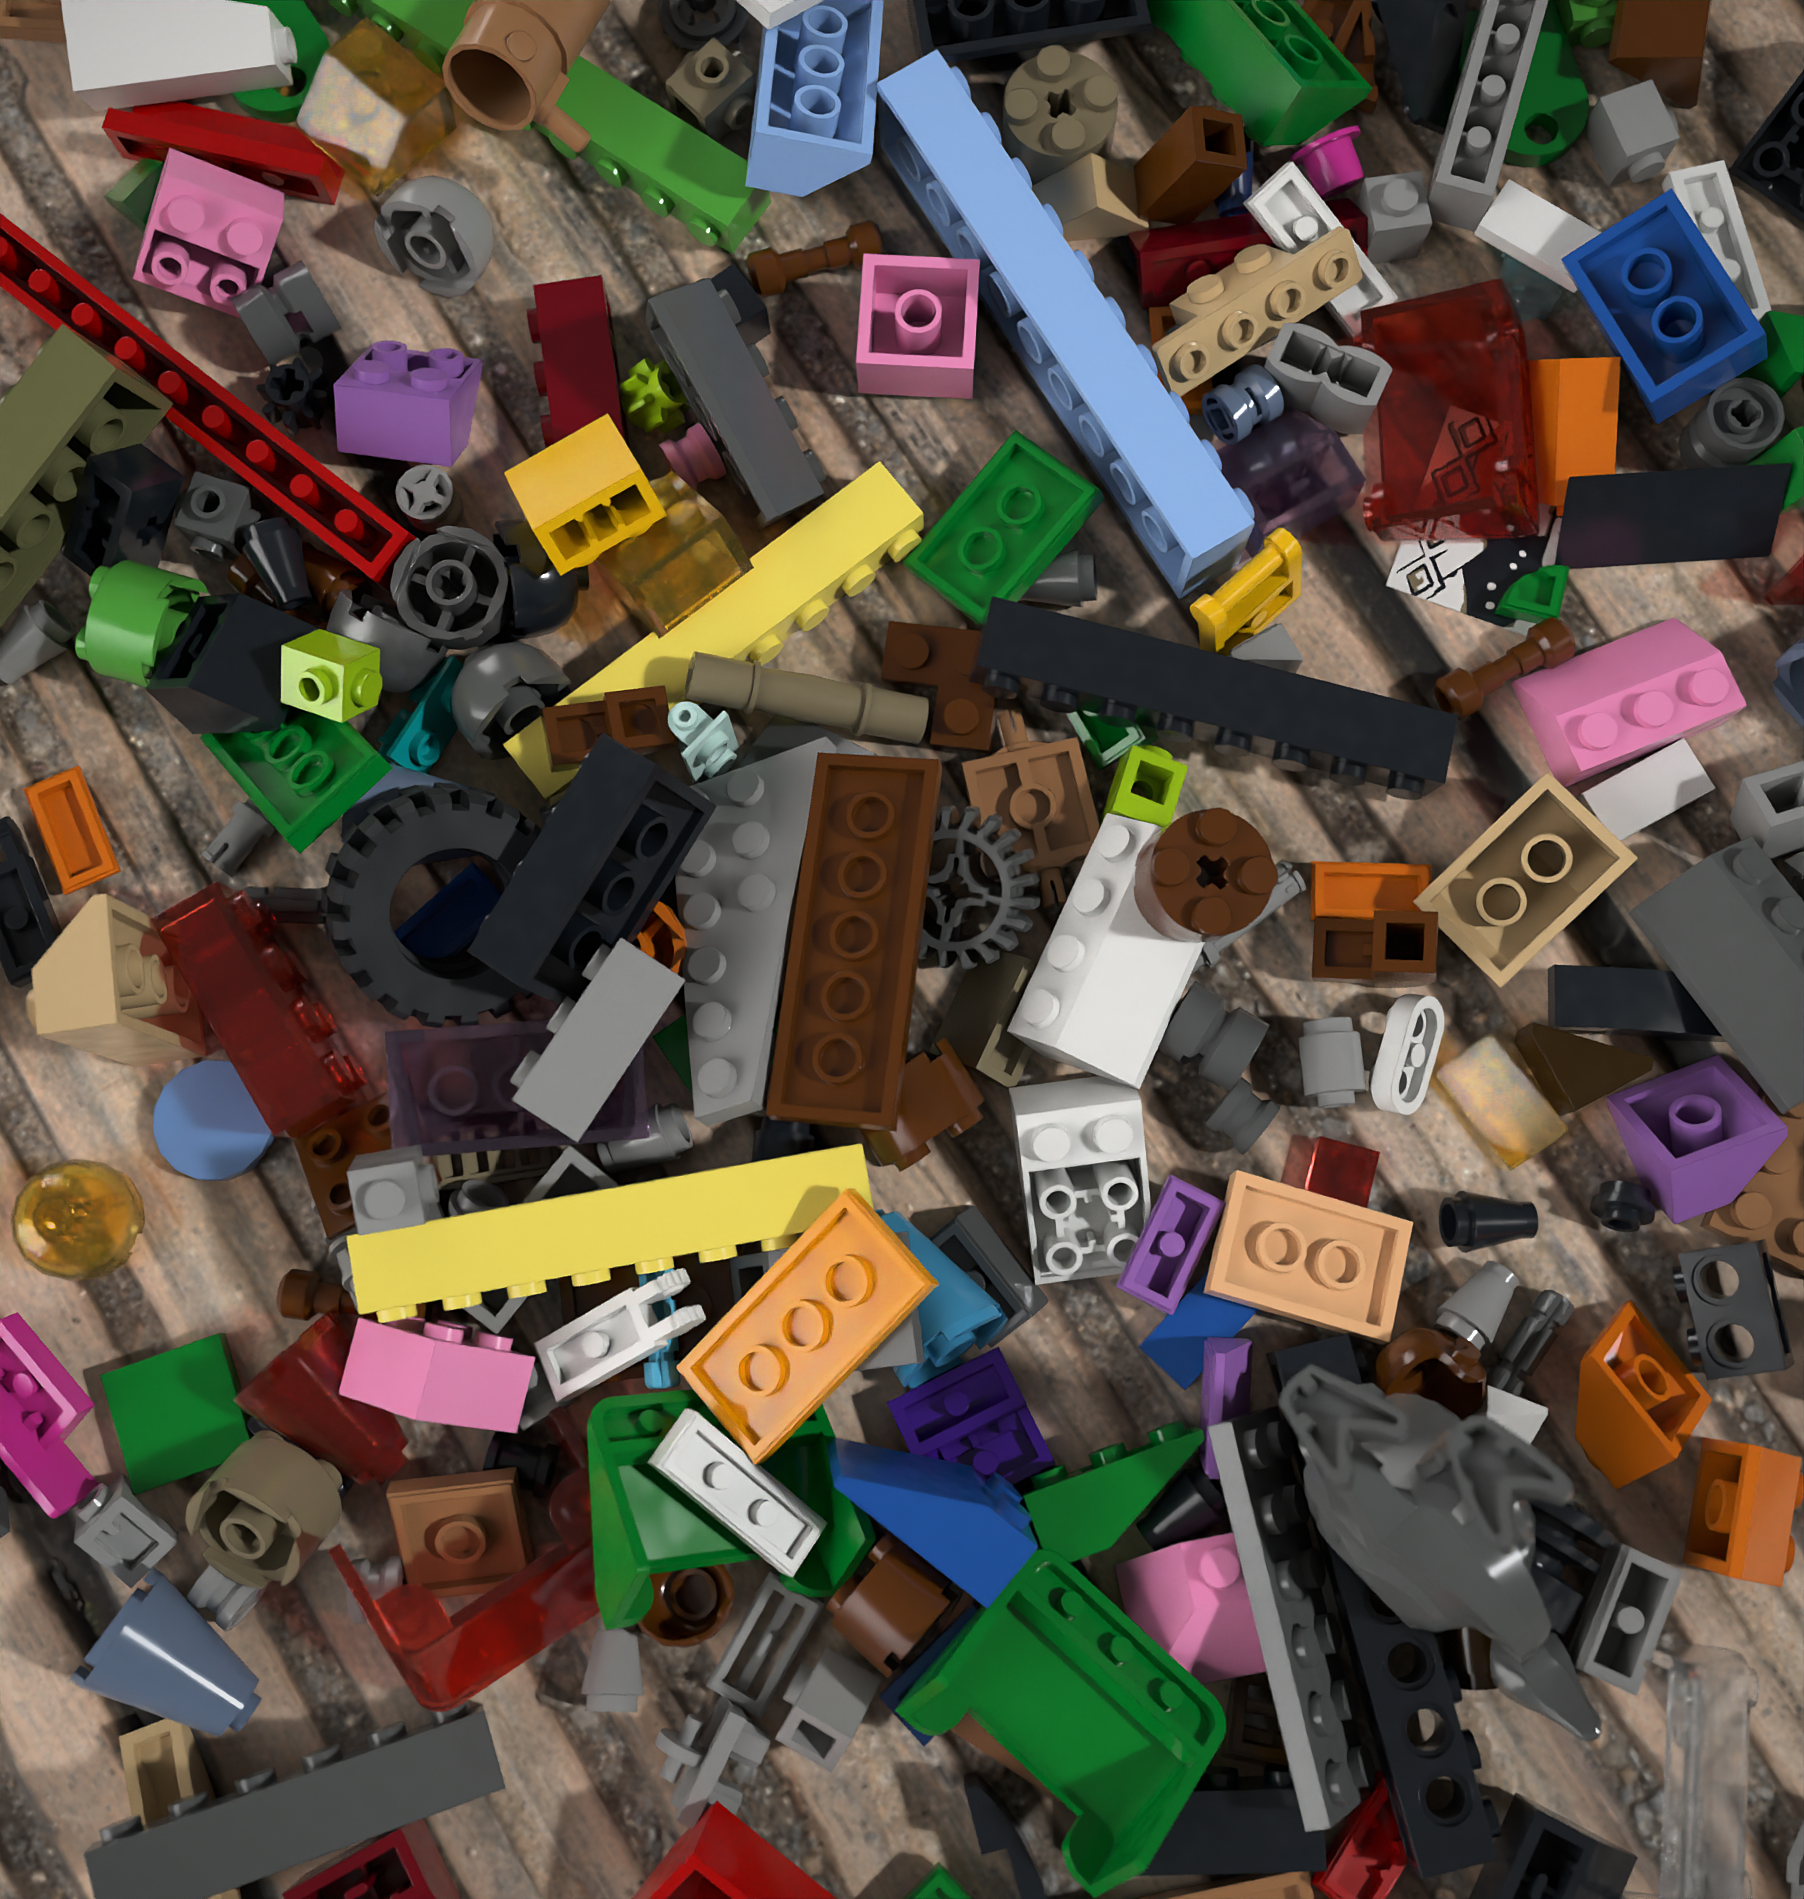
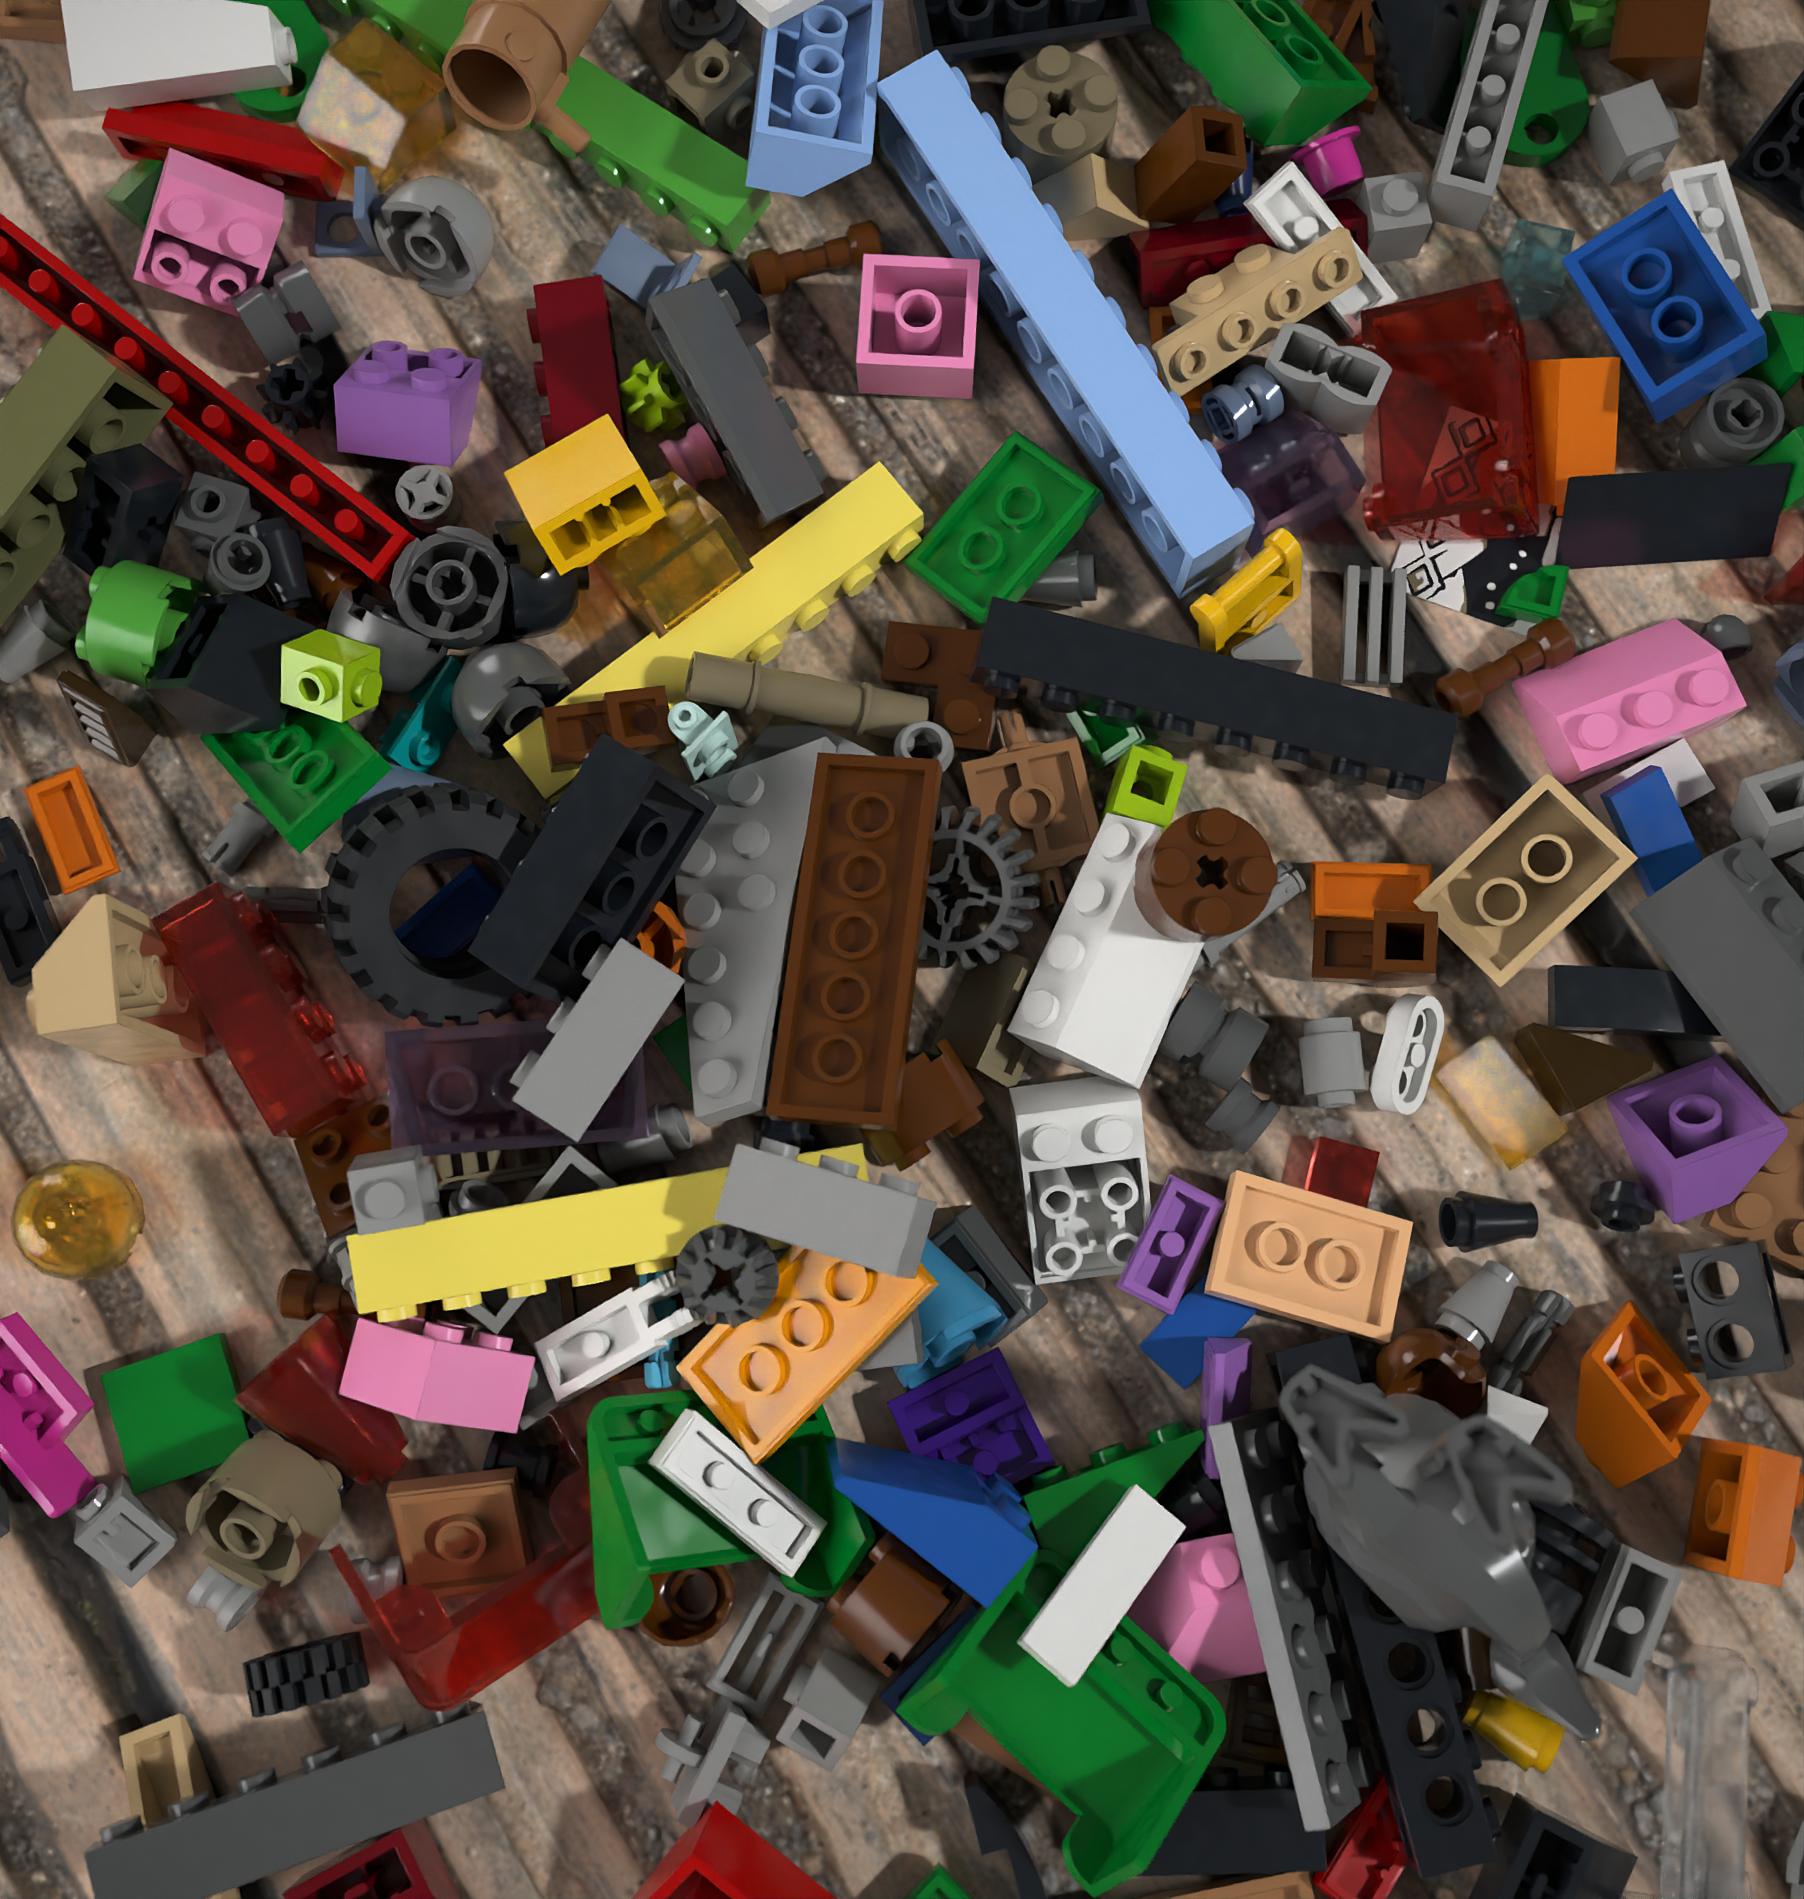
sand blue cone [69,1567,262,1737] -> none
medium blue tile [153,1060,279,1181] -> none
light grey cone [580,1617,644,1712] -> none
white tile [1474,179,1601,293] -> none
none -> dark brown slope [56,670,157,767]
none -> dark grey cone [203,533,271,595]
none -> black tyre [243,1631,370,1718]
none -> sand blue bracket [315,166,388,258]
none -> sand blue bracket [591,225,702,314]
none -> dark grey gear [674,1224,779,1329]
none -> light grey brick [714,1137,937,1279]
none -> light grey cone [894,721,954,772]
none -> white tile [1017,1484,1186,1687]
none -> light grey tile [1339,565,1407,688]
none -> yellow cone [1460,1690,1565,1774]
none -> blue tile [1600,765,1703,898]
none -> dark grey hinge [1700,614,1753,661]

